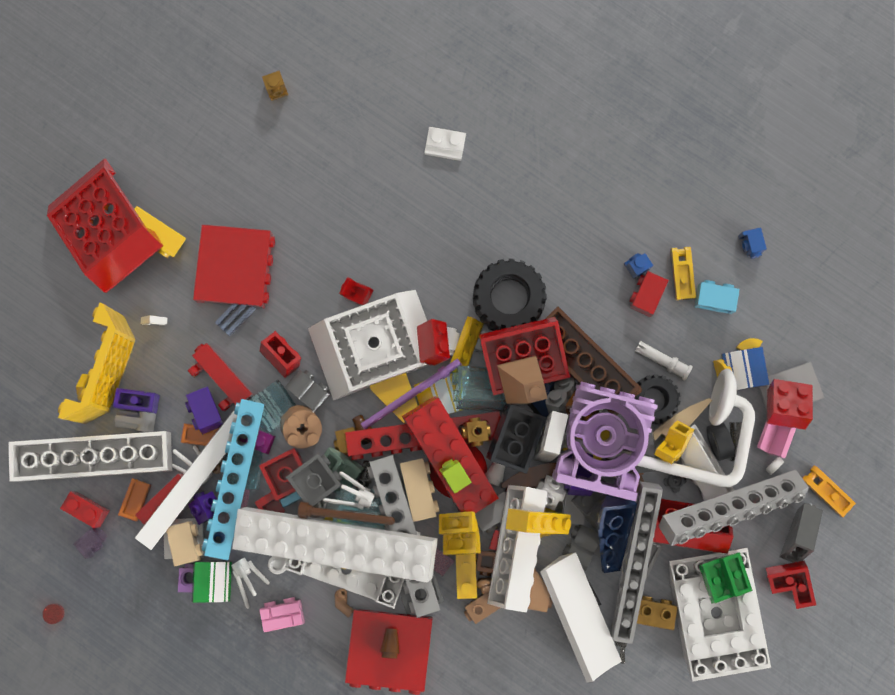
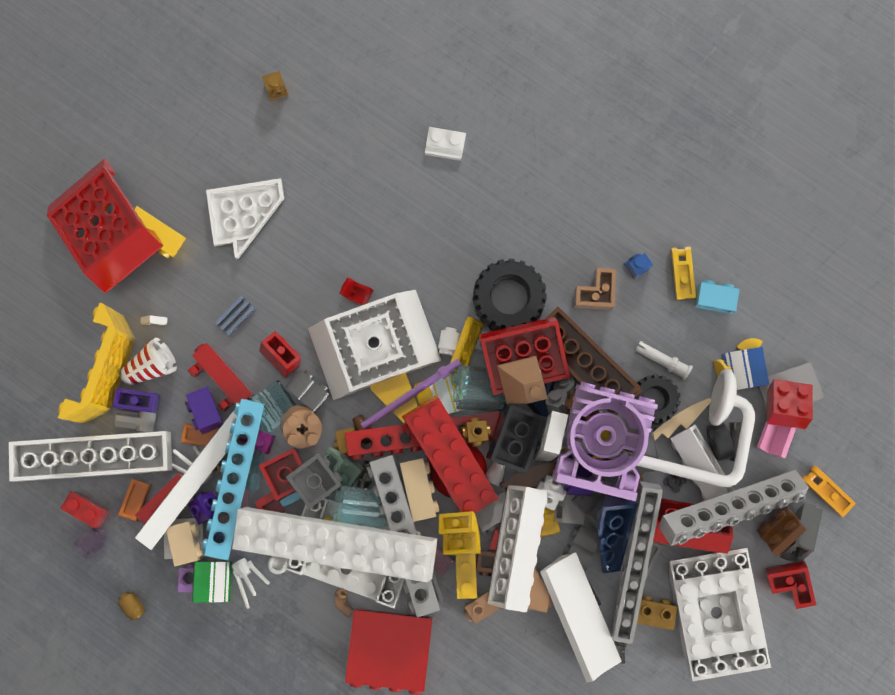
clear red tile [43,604,64,624] -> none
yellow tile [76,374,88,401] -> none
red panel [193,225,275,309] -> none
bright pink brick [260,597,305,632] -> none
reddish brown piece [298,502,395,525] -> none
white plant [323,471,375,510] -> none
reddish brown cone [380,629,400,659] -> none
red brick [417,319,450,366] -> none
lime brick [439,459,472,493] -> none
medium nougat arm [477,577,492,594] -> none
yellow arch [506,508,571,534] -> none
red brick [629,271,669,317] -> none
yellow brick [654,420,695,464] -> none
green slope [699,552,753,604] -> none
blue brick [738,227,767,259] -> none
white tile [766,457,784,475] -> none
none -> pearl gold brick [117,591,146,622]
none -> white cone [120,338,177,385]
none -> white wing [206,178,284,259]
none -> medium nougat brick [574,268,616,311]
none -> reddish brown plate [757,506,806,557]

